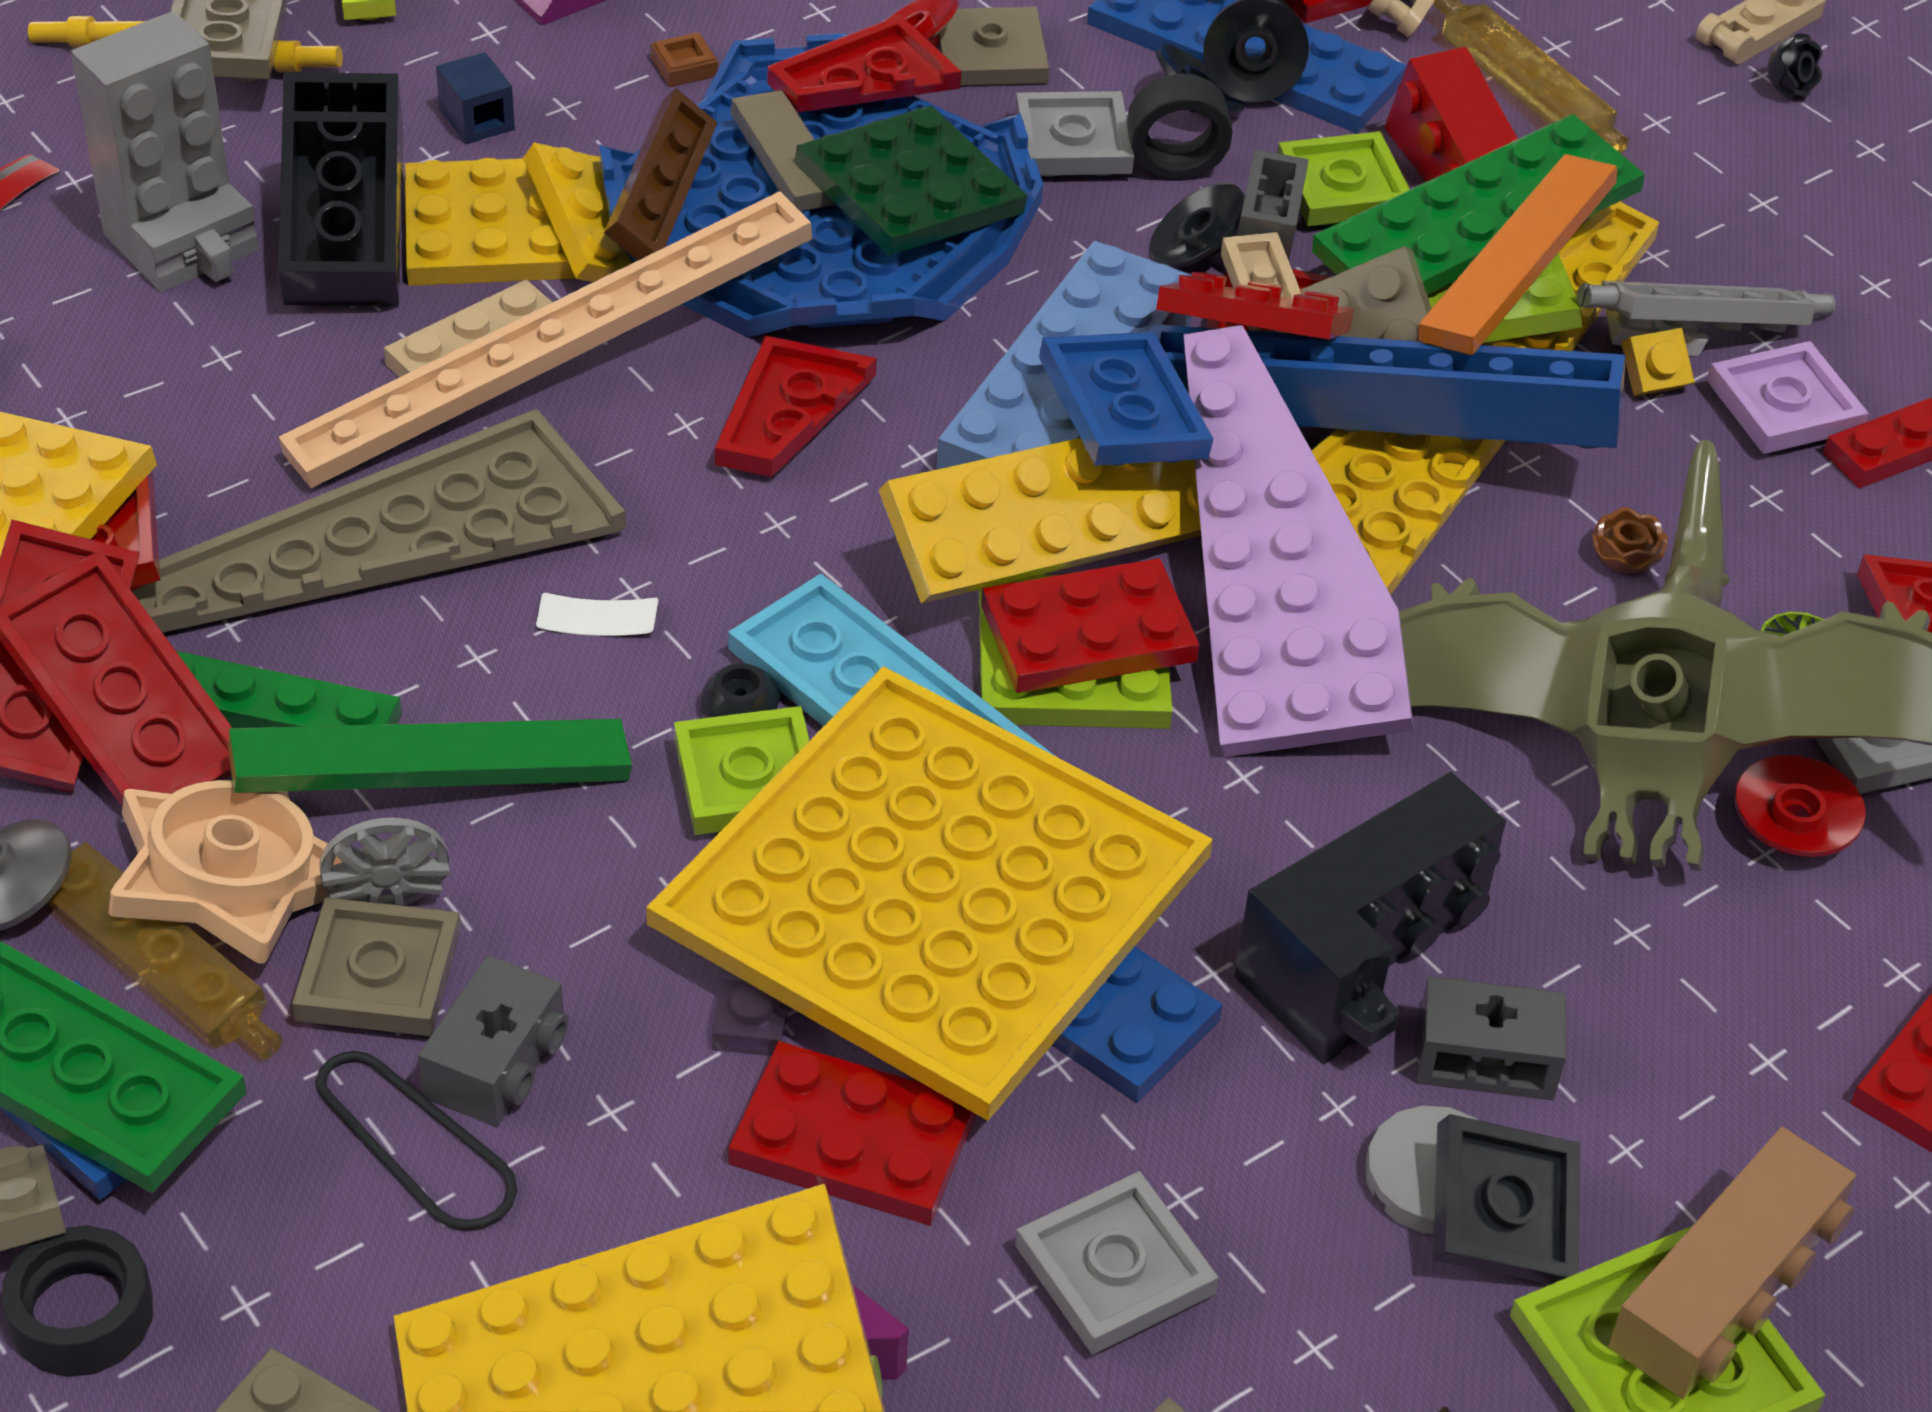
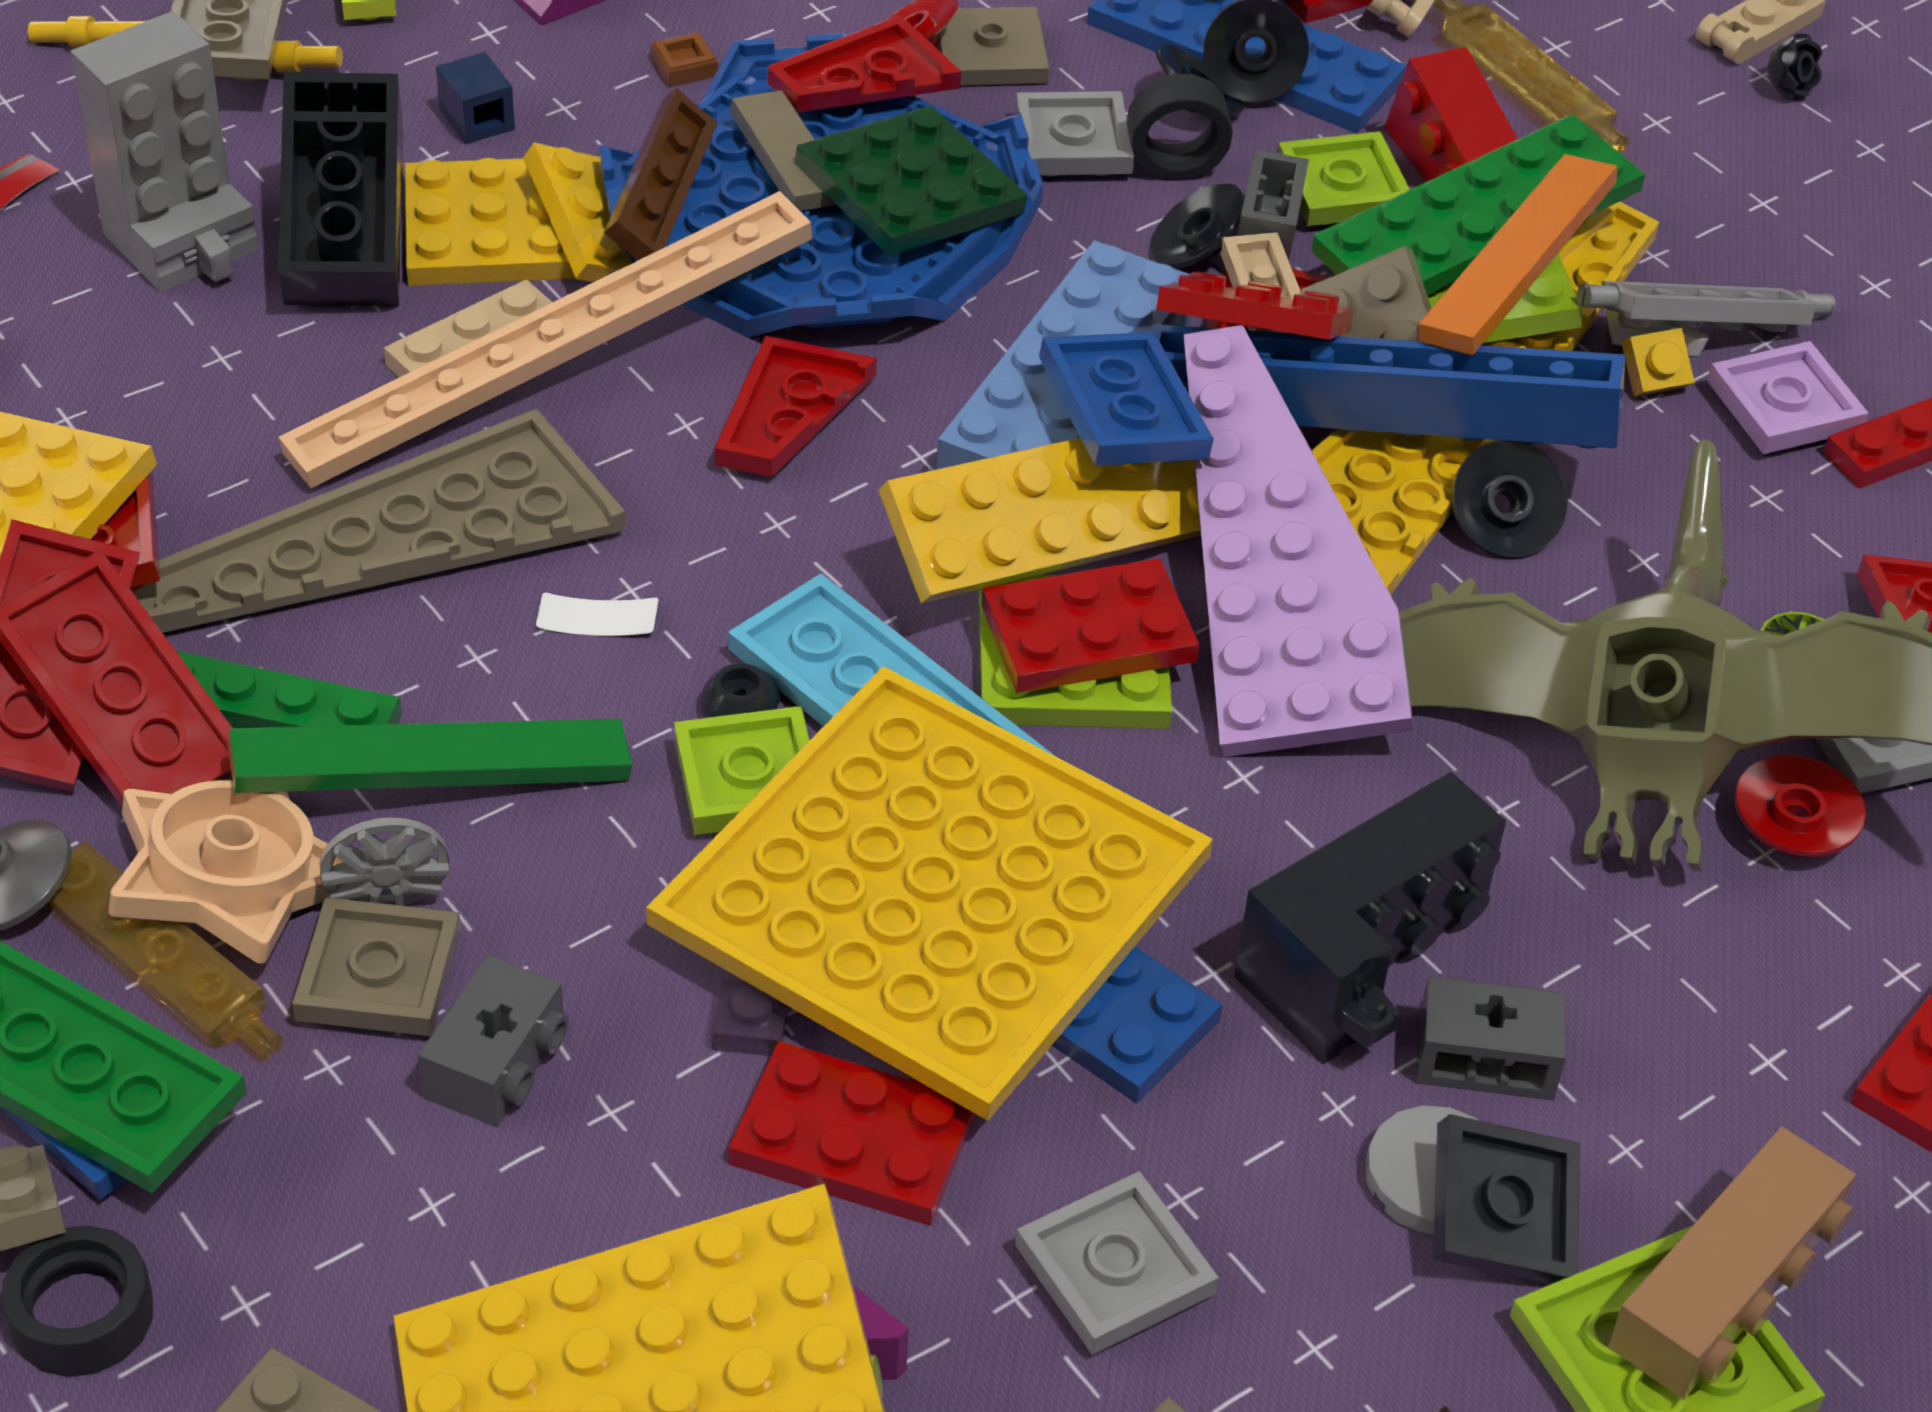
black piece [316,1051,518,1230] -> none
dark orange plate [1591,507,1668,575] -> none
none -> black dish [1452,440,1568,558]

